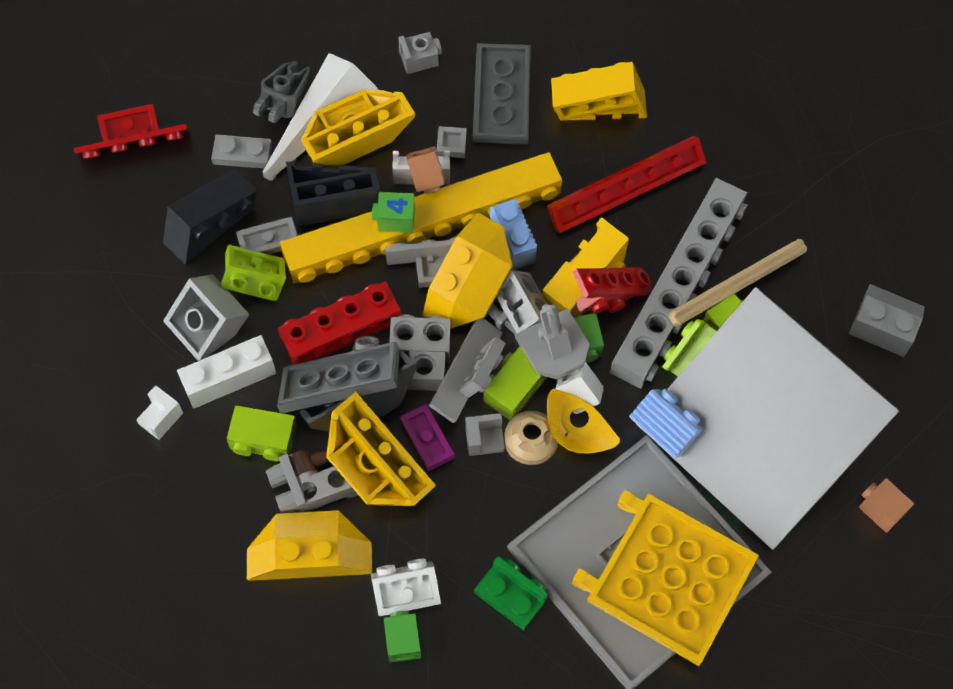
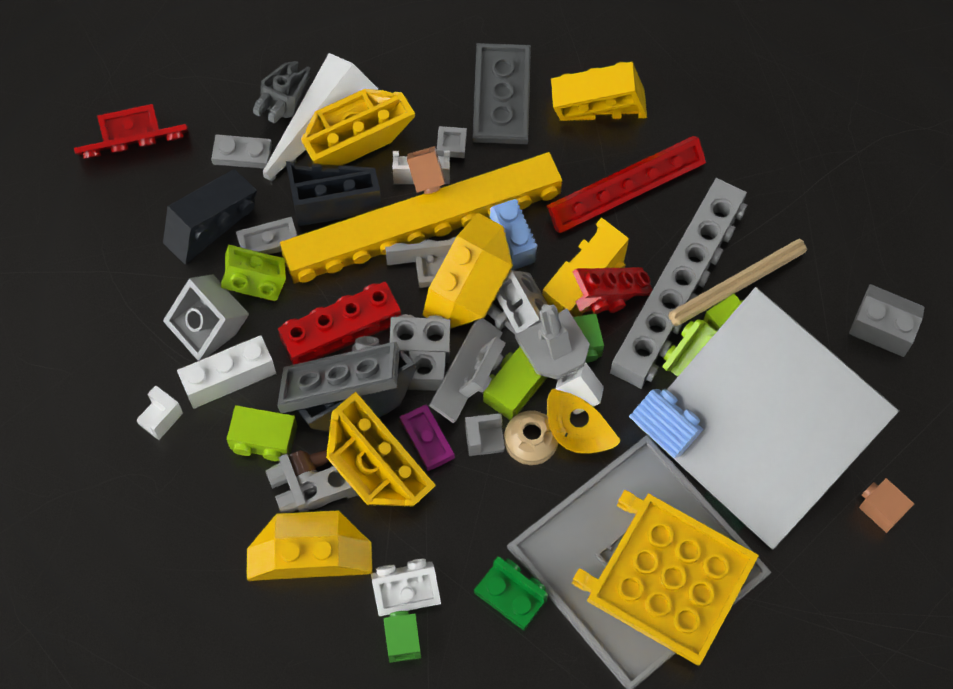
bright green brick [372,192,415,233] -> none
light grey brick [398,32,442,74] -> none

